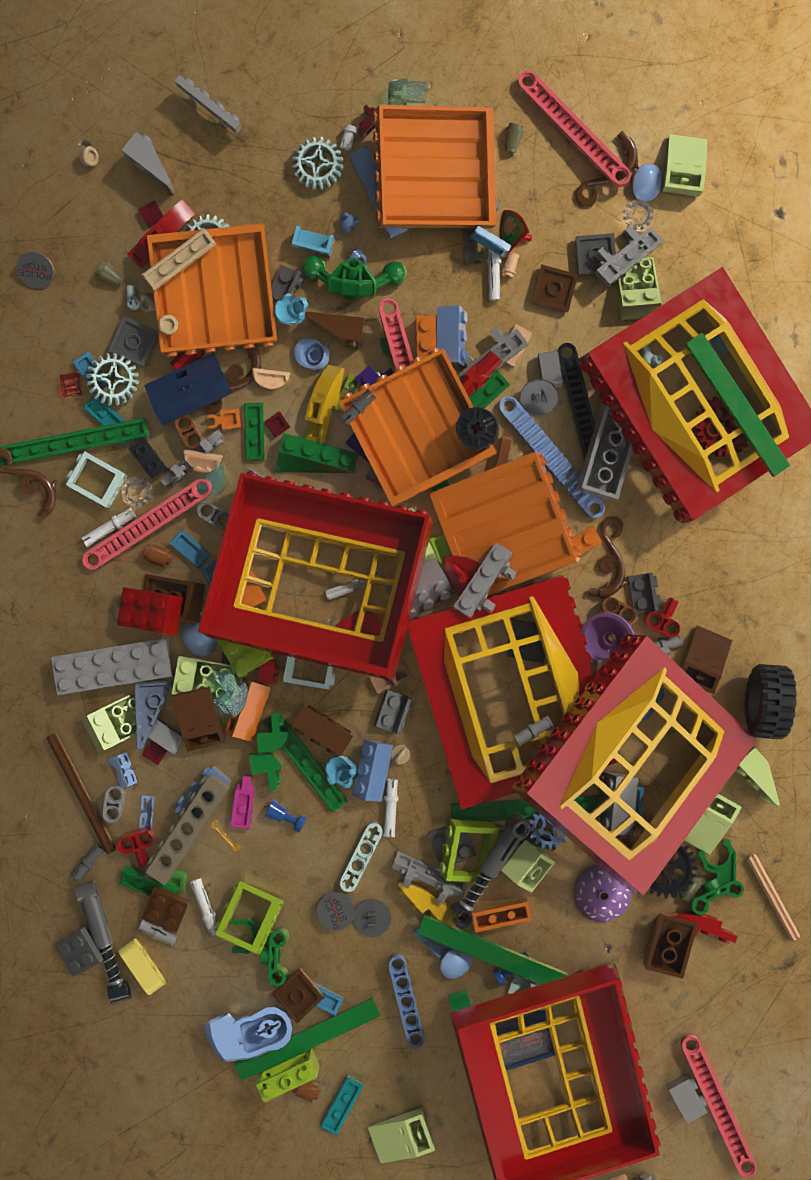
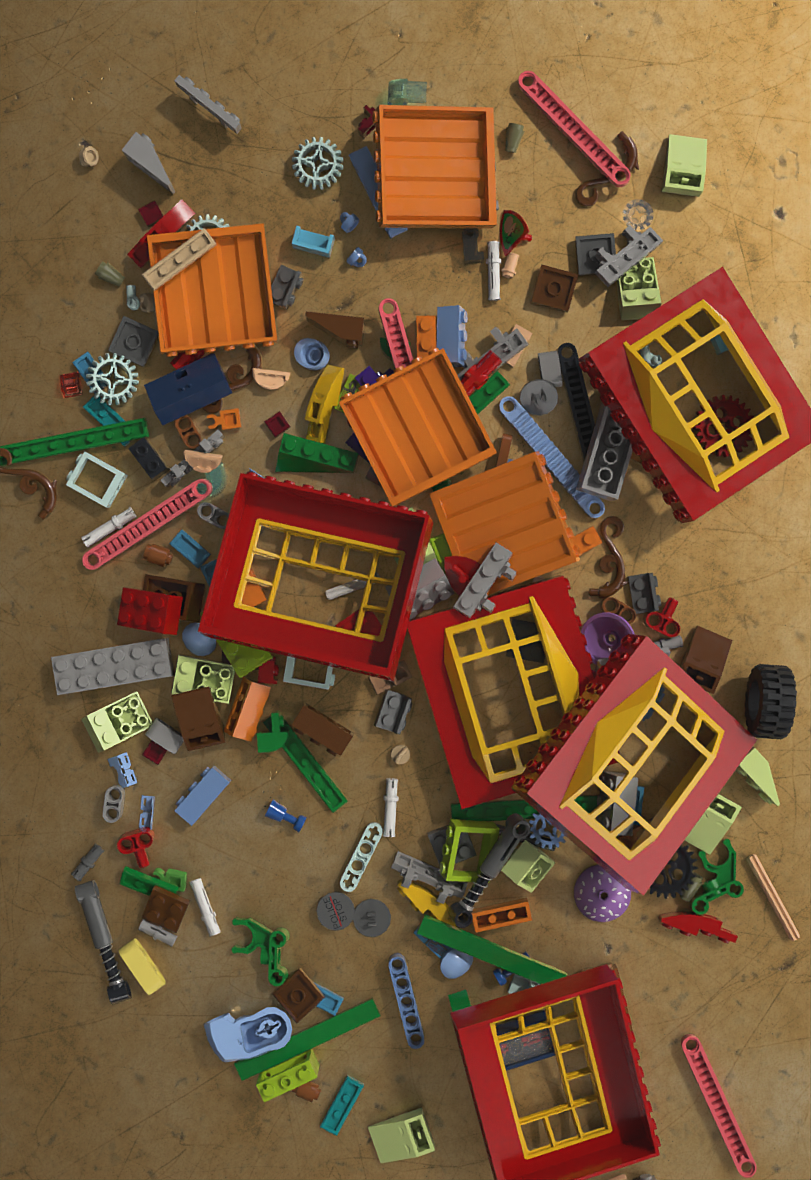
dark grey piece [16,252,55,289] -> none
reddish brown axle [47,733,116,854] -> none
dark grey plate [54,927,104,976] -> none
clear gear [122,476,153,507] -> none
sand blue wing [135,681,172,750] -> none
dark tan brick [145,774,231,885] -> none
tan tile [158,315,178,335] -> none
clear yellow hinge [211,821,241,852] -> none
clear light blue brick [214,672,248,718] -> none
lime window [215,881,284,955] -> none
dark pink hinge [231,774,255,830] -> none
green tile [244,403,265,461] -> none
green brick [249,752,284,791] -> none
medium azure hair [274,293,309,325] -> none
green piece [301,255,407,300] -> none
medium azure hair [325,755,357,789] -> none
white pin [339,124,358,151] -> none
dark grey pin [340,389,376,425] -> none
medium blue brick [352,739,393,802] -> none
black wheel [456,407,499,450] -> none
dark azure tile [470,226,511,257] -> none
light grey pin [513,716,553,746] -> none
light blue hat [631,164,663,201] -> none
reddish brown slope [643,913,698,979] -> none
light grey brick [666,1074,707,1124] -> none
green tile [684,333,790,477] -> none

